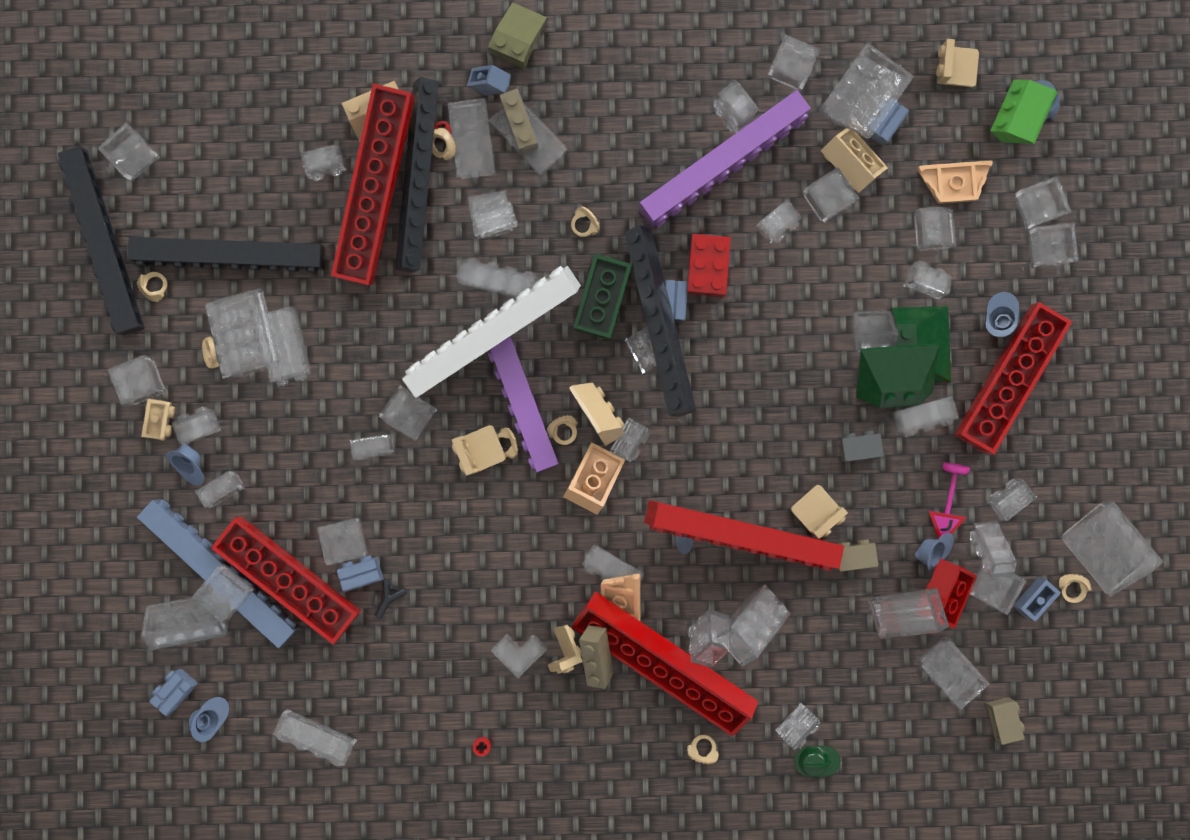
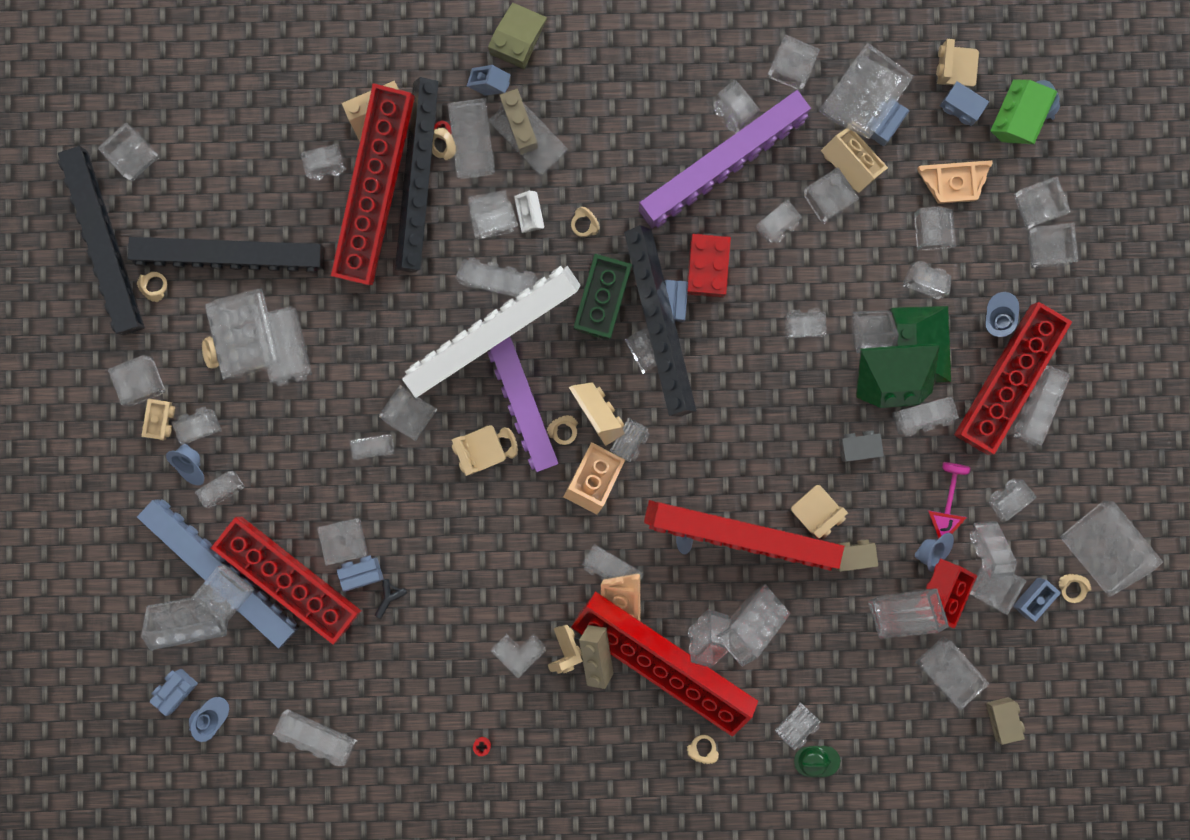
none -> white slope [514,190,544,233]
none -> clear brick [784,309,827,339]
none -> sand blue brick [940,81,989,126]
none -> clear brick [1014,365,1071,446]

